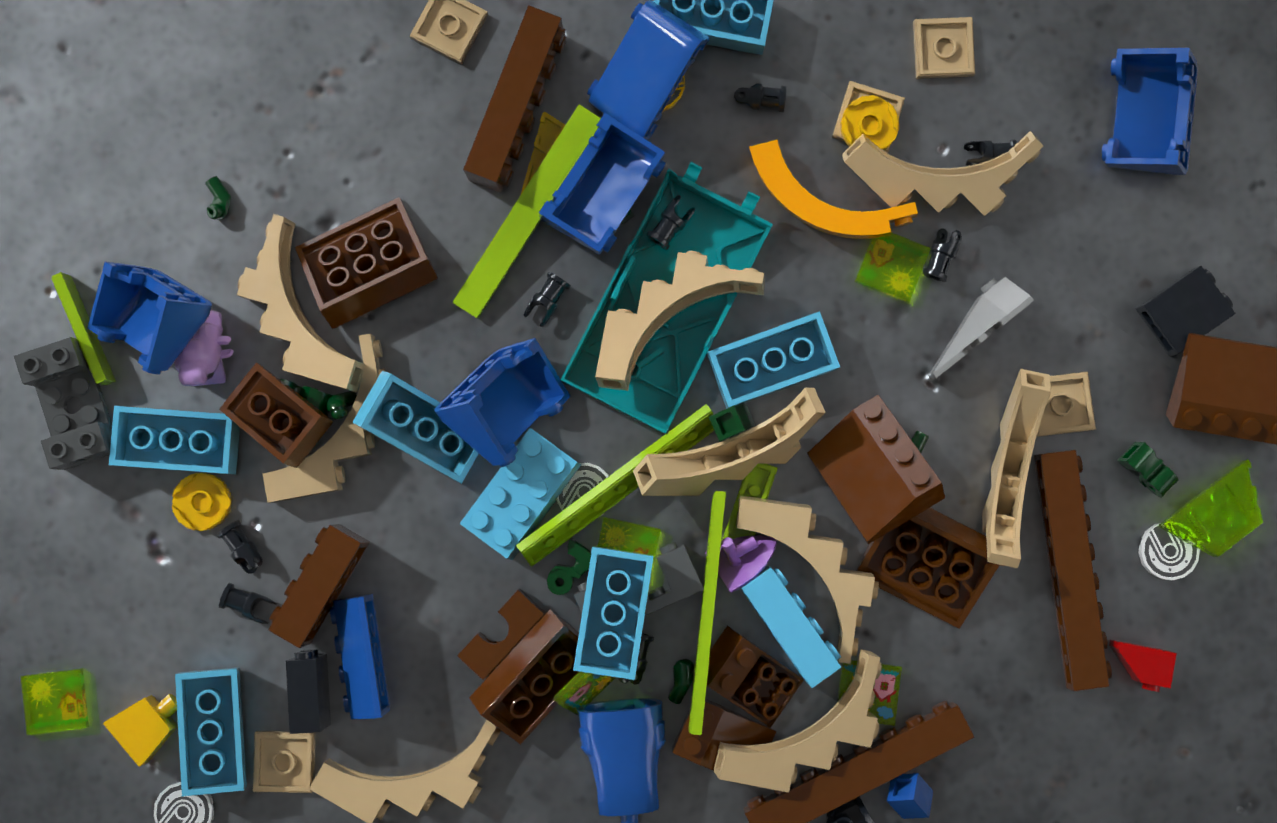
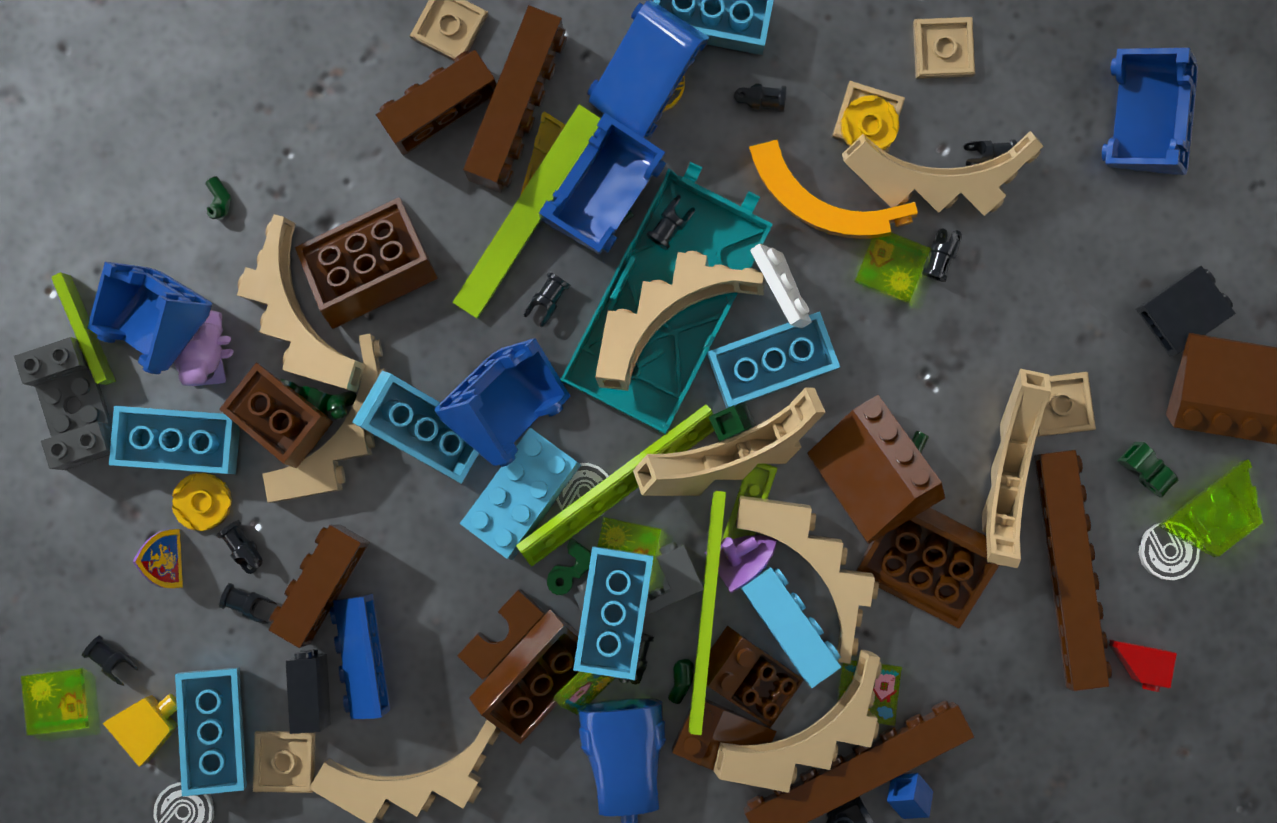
light grey wedge [928,277,1034,380] -> none
none -> black piece [81,635,138,686]
none -> shield [133,529,183,589]
none -> reddish brown brick [375,49,497,156]
none -> white wing [750,244,811,328]

